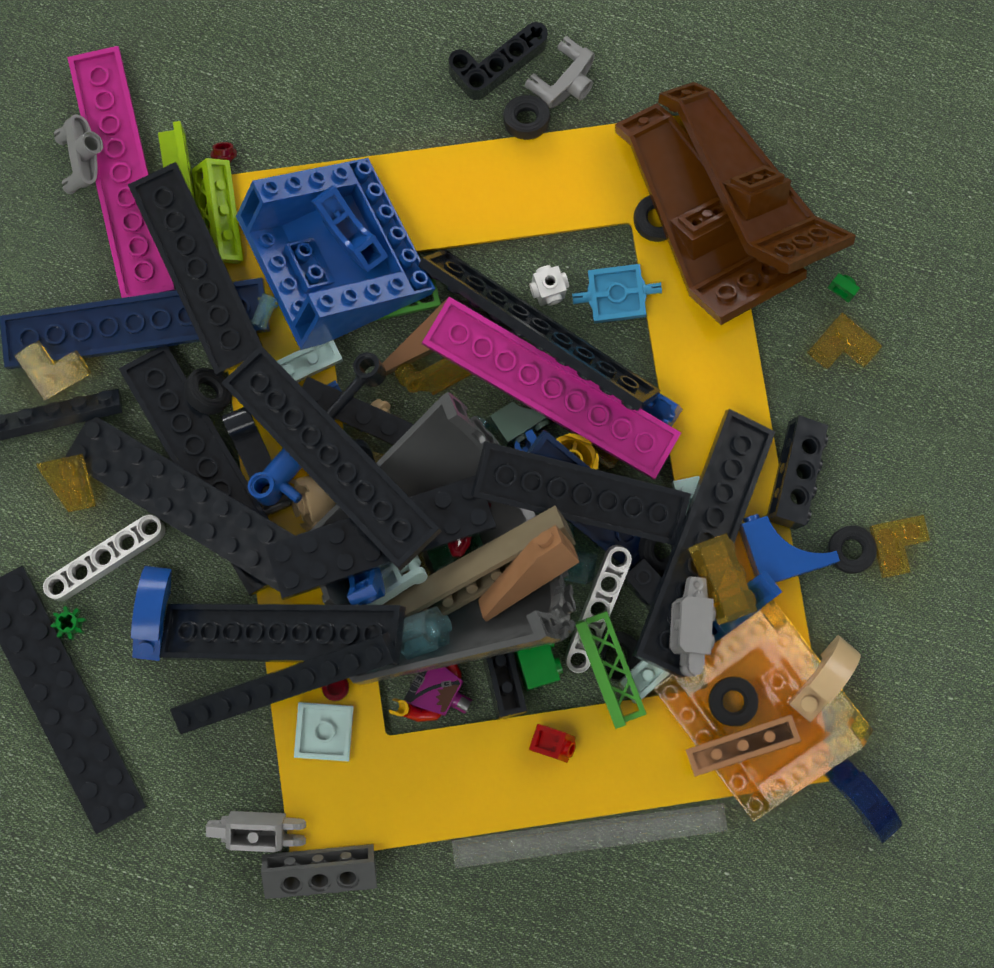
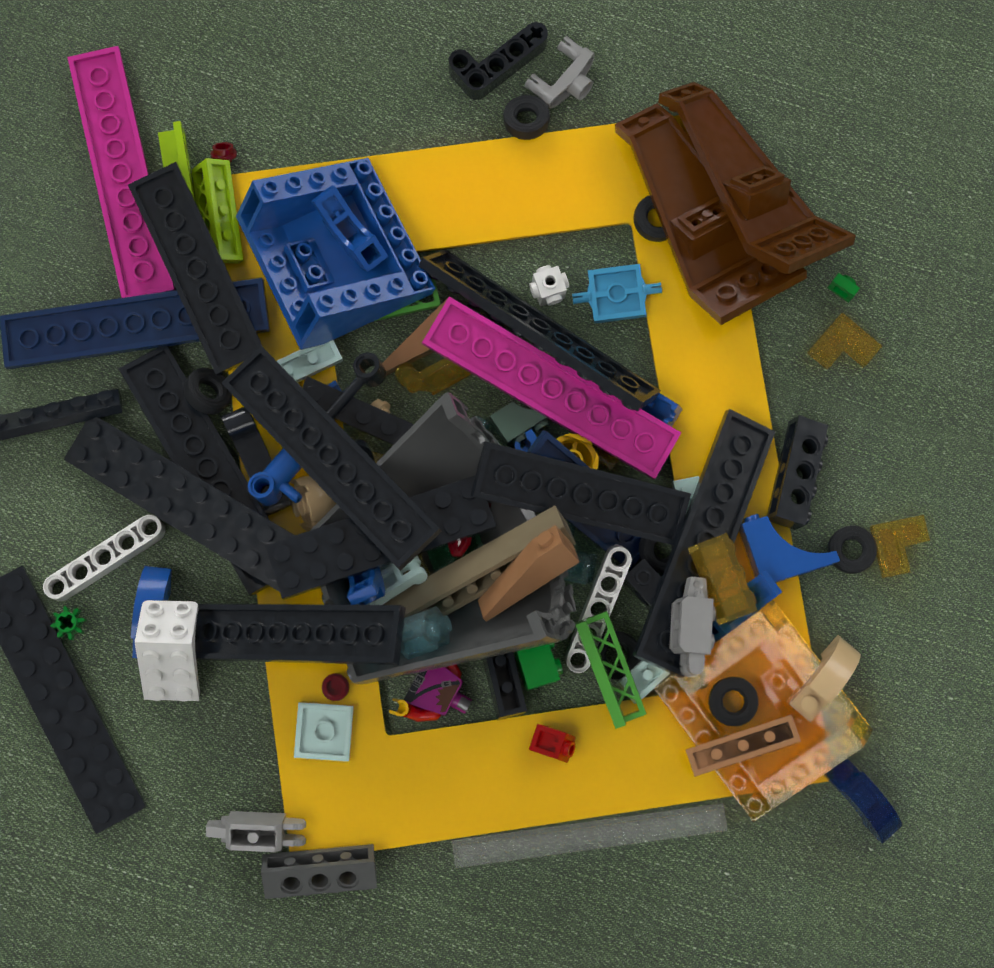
clear yellow plate [14,340,91,401] -> none
clear yellow wing [36,454,96,512] -> none
light grey connector [54,115,103,194] -> none
black plate [170,632,399,734] -> none
clear light blue pin [251,293,278,330] -> none
none -> white bracket [135,600,200,701]

